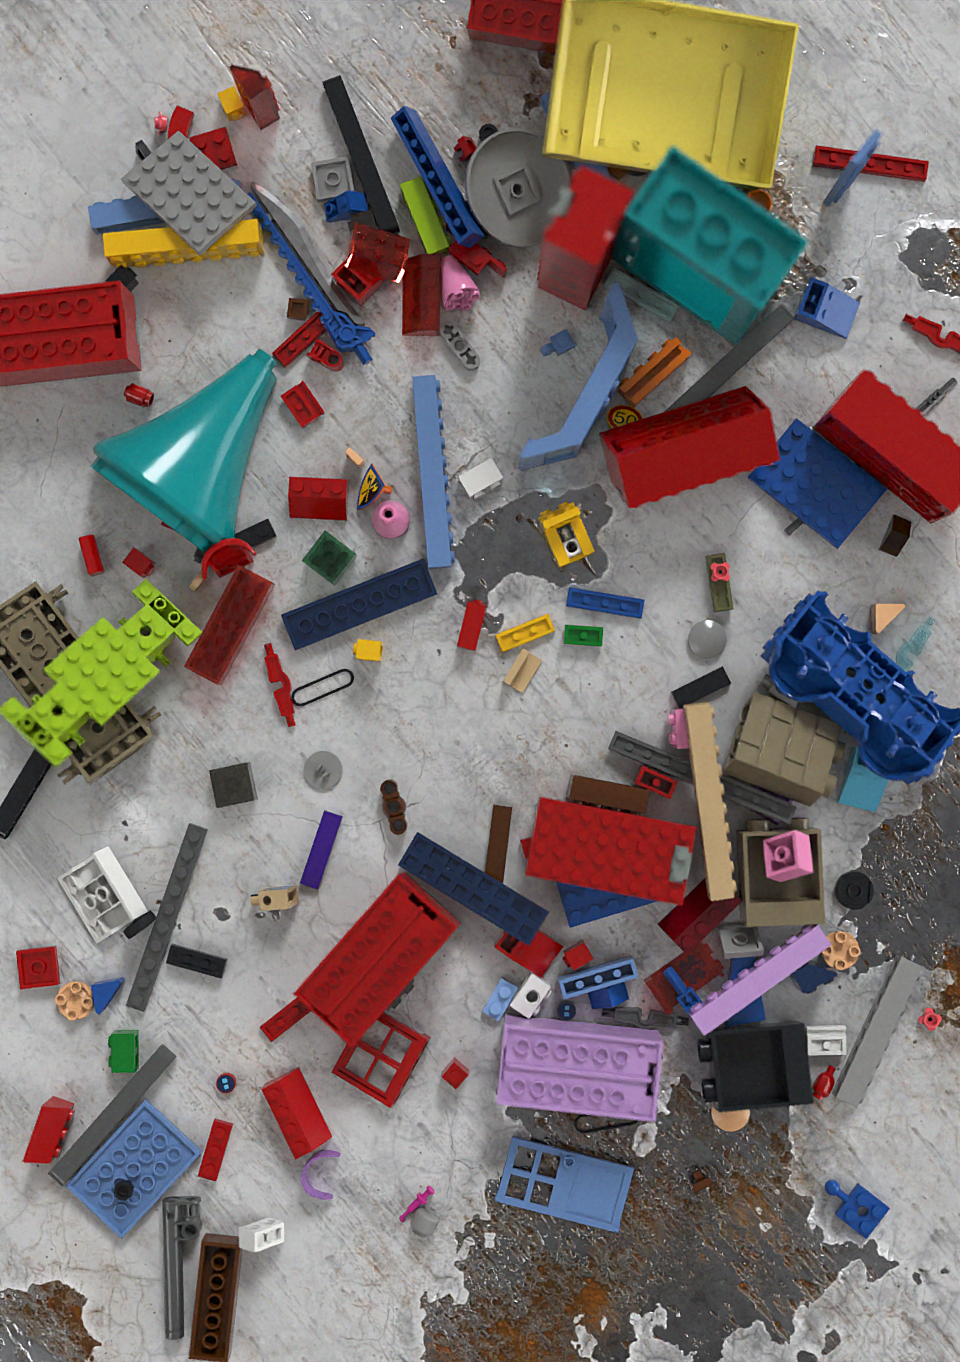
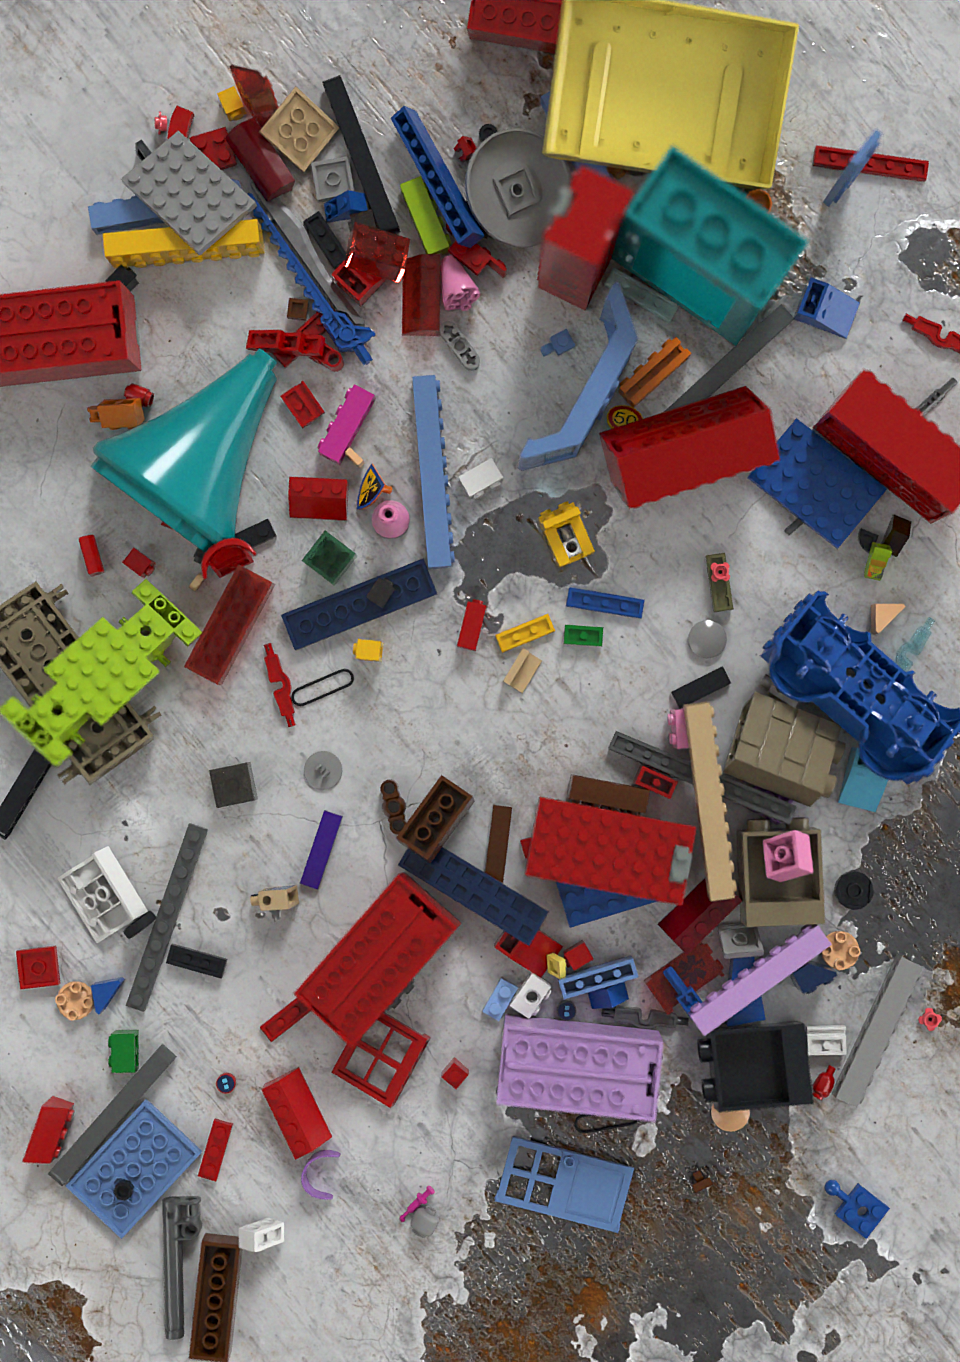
none -> orange brick [87,398,145,430]
none -> dark red brick [225,117,295,202]
none -> red slope [246,330,326,356]
none -> tan plate [259,86,340,172]
none -> black tile [303,211,349,270]
none -> dark pink brick [317,384,376,465]
none -> clear smoke brick [366,578,396,609]
none -> reddish brown brick [396,775,475,864]
none -> light yellow plate [547,953,566,979]
none -> black tile [858,528,879,553]
none -> lime leg [864,542,892,581]

